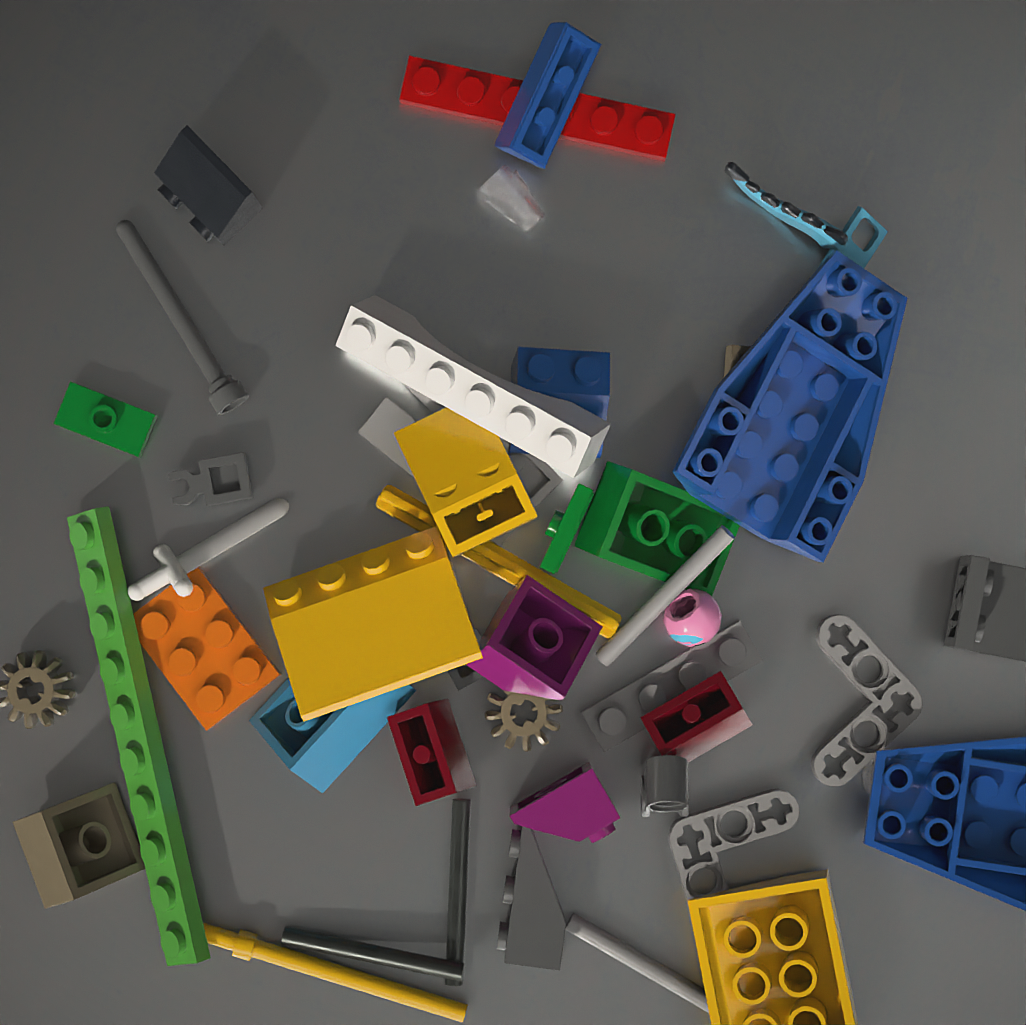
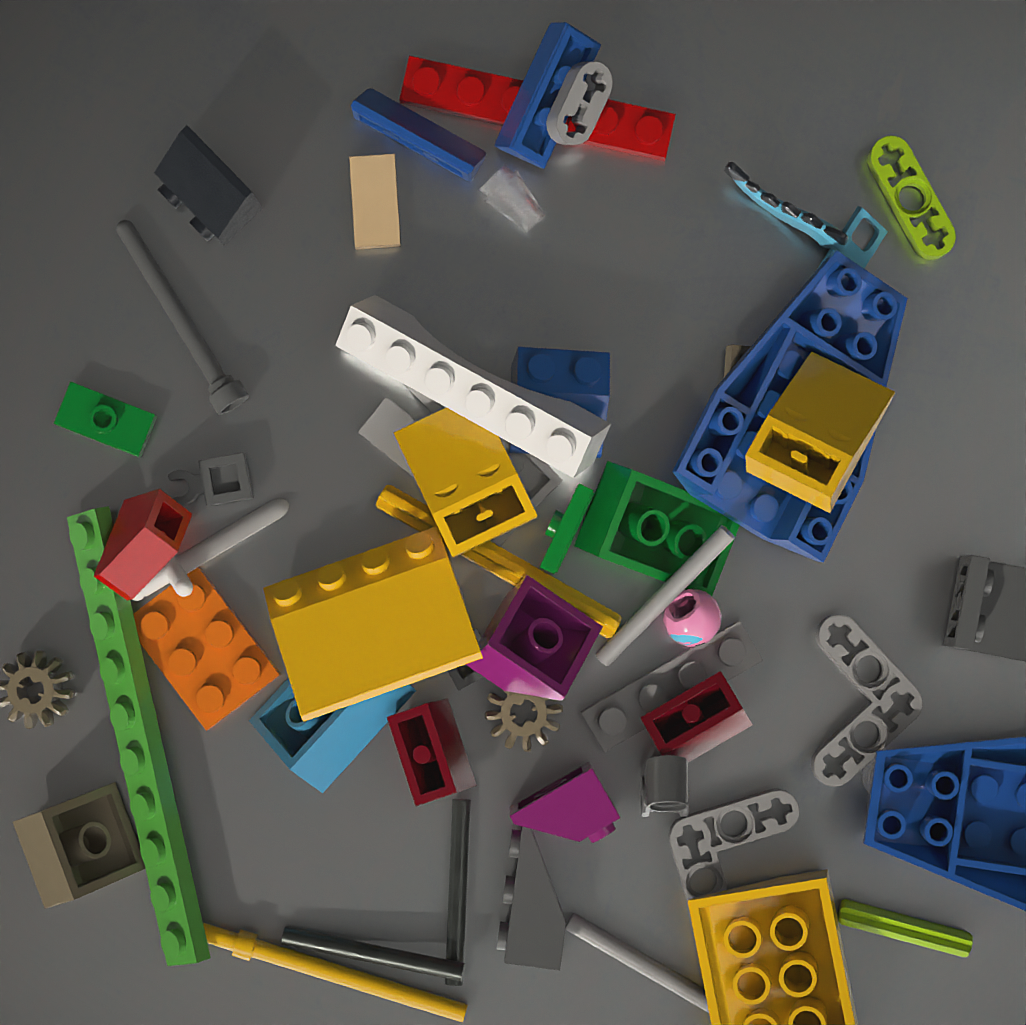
none -> red slope [94,489,192,601]
none -> tan tile [349,154,401,250]
none -> blue slope [351,88,486,182]
none -> light grey beam [546,61,613,145]
none -> yellow slope [745,352,895,513]
none -> lime axle [837,899,973,957]
none -> lime beam [867,136,956,260]

